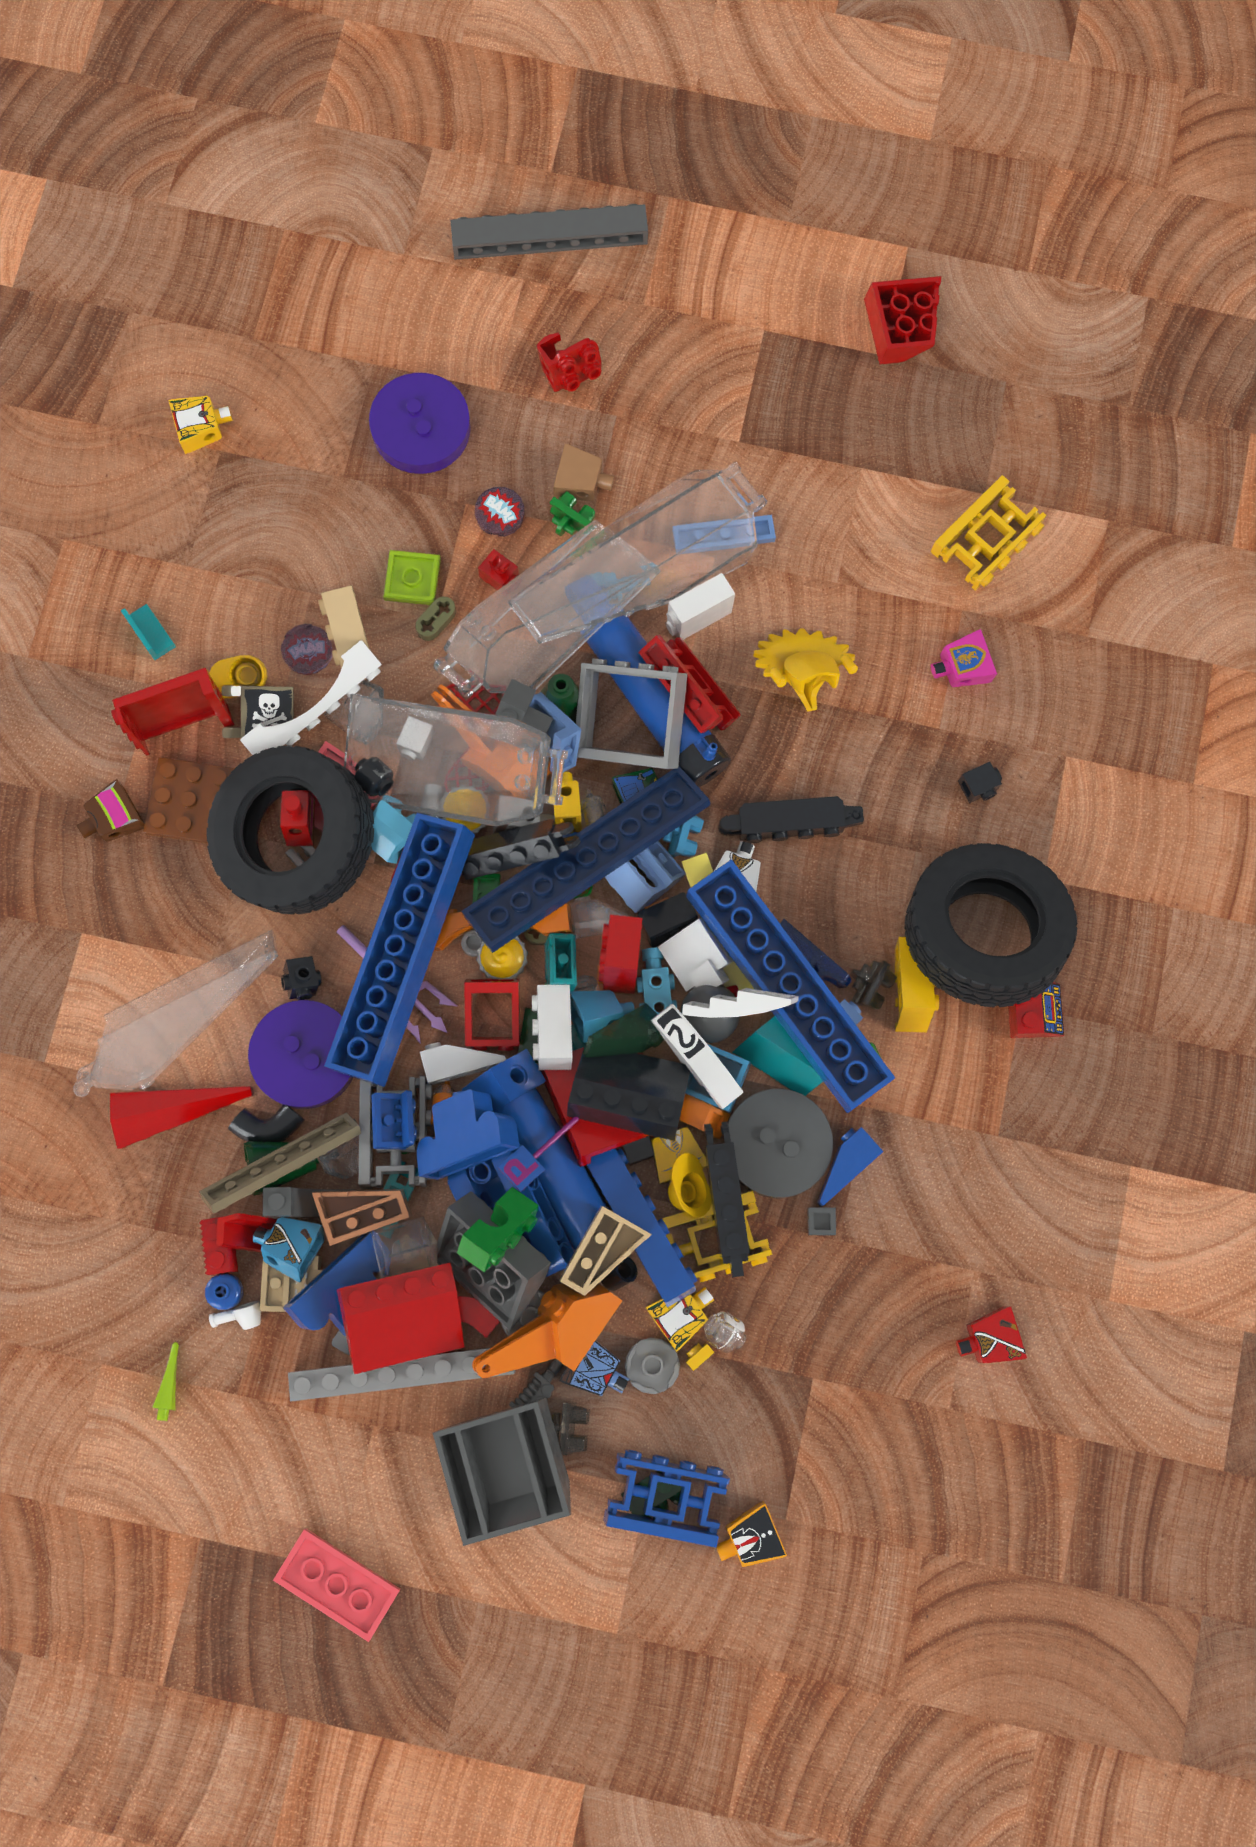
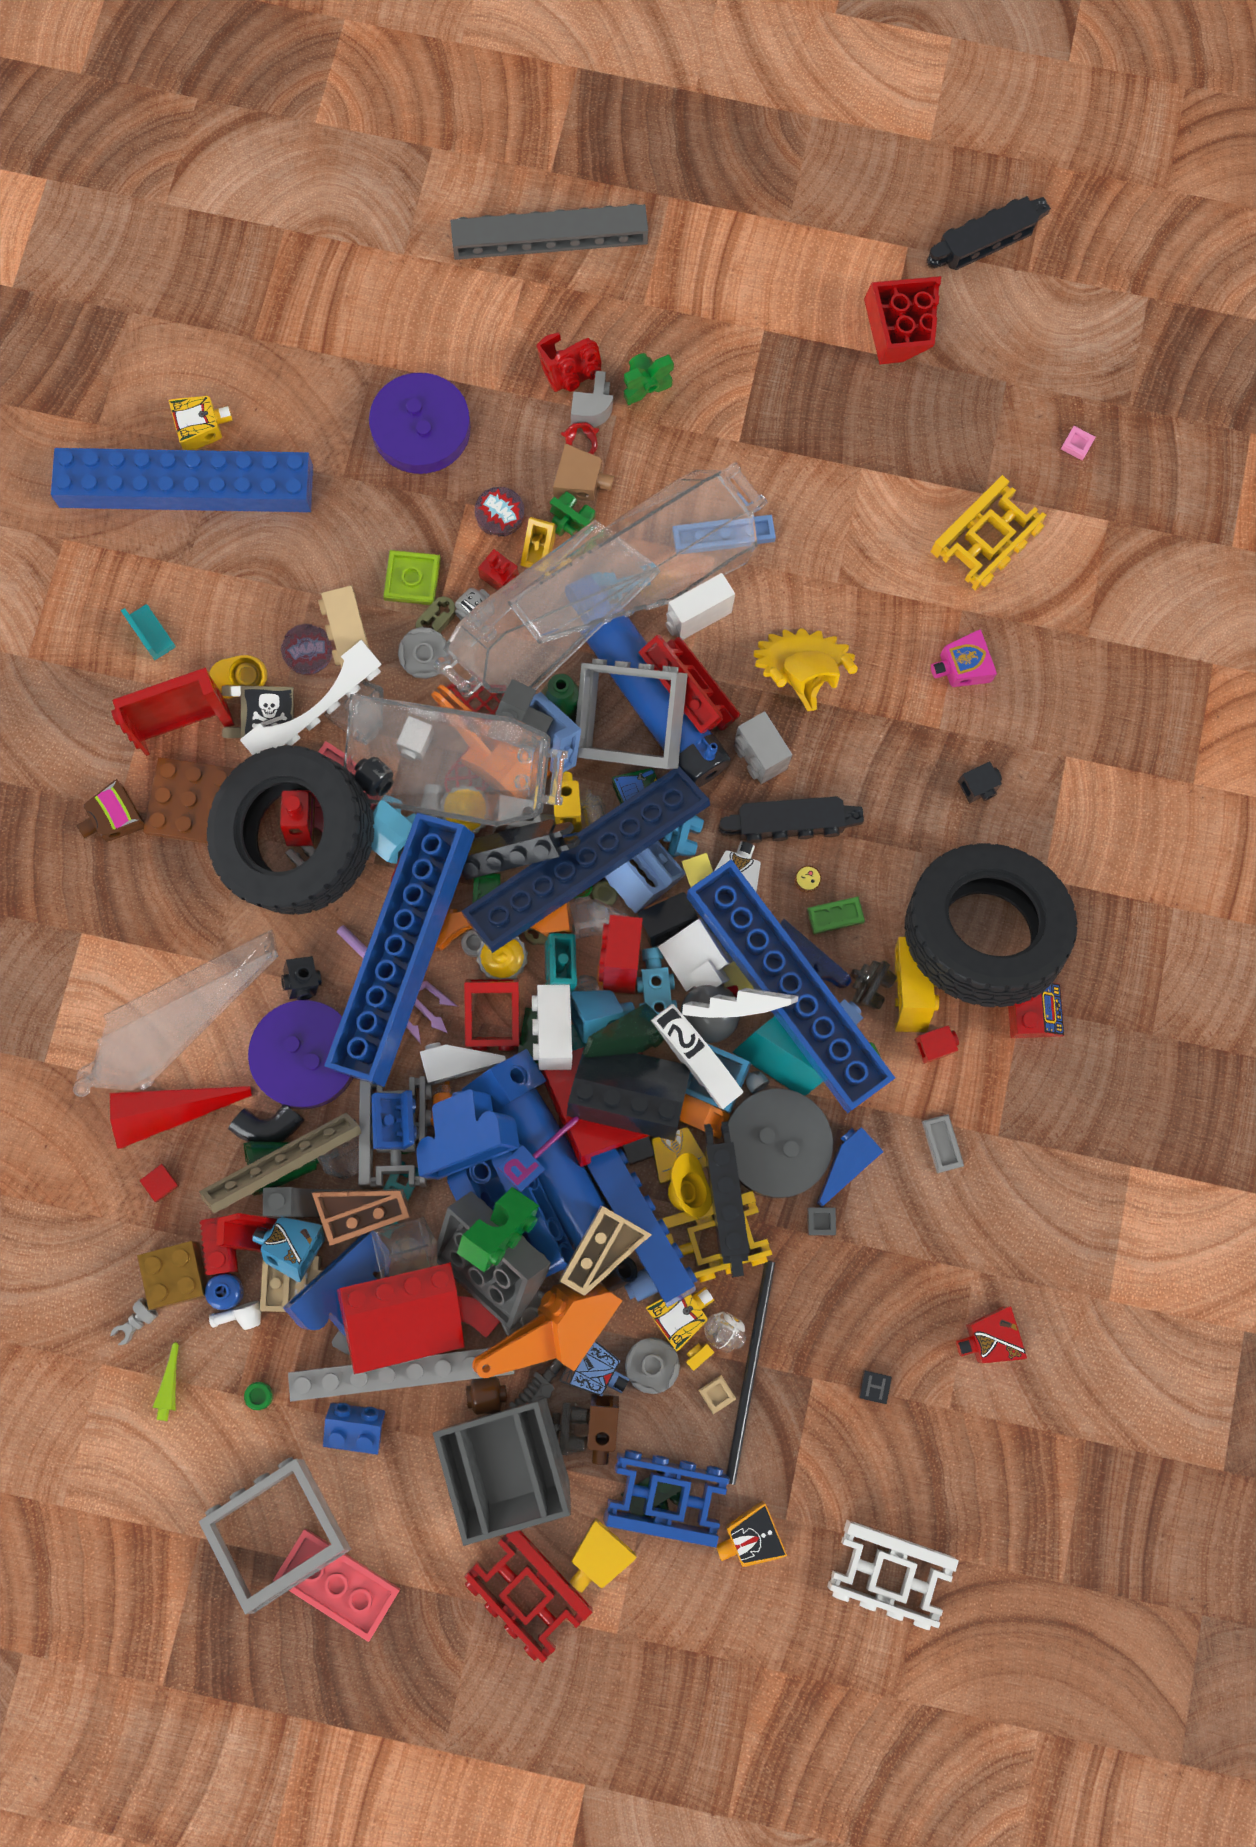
none -> blue brick [51,448,313,512]
none -> light grey piece [111,1298,158,1345]
none -> pearl gold brick [137,1241,207,1310]
none -> red tile [139,1164,179,1203]
none -> light grey window [198,1457,352,1614]
none -> green tile [244,1382,273,1411]
none -> blue bracket [323,1403,385,1455]
none -> light grey tile [398,627,450,679]
none -> light grey head [455,588,493,626]
none -> red fence [464,1530,593,1663]
none -> reddish brown head [466,1376,507,1415]
none -> yellow slope [520,517,556,572]
none -> red piece [561,422,599,454]
none -> yellow torso [569,1518,637,1593]
none -> light grey brick [571,371,613,427]
none -> reddish brown torso [587,1394,619,1465]
none -> olive tile [592,881,618,908]
none -> green plant [624,353,674,405]
none -> medium blue brick [624,1268,658,1302]
none -> tan tile [698,1375,736,1414]
none -> black piece [726,1261,776,1485]
none -> light grey brick [733,711,793,784]
none -> light grey hinge [746,1071,770,1094]
none -> light yellow tile [794,865,821,893]
none -> bright green plate [807,896,865,935]
none -> white fence [827,1520,959,1630]
none -> black tile [858,1370,892,1404]
none -> red brick [914,1025,959,1064]
none -> light grey tile [922,1114,964,1173]
none -> black hinge [927,196,1051,270]
none -> bright pink tile [1061,426,1096,461]

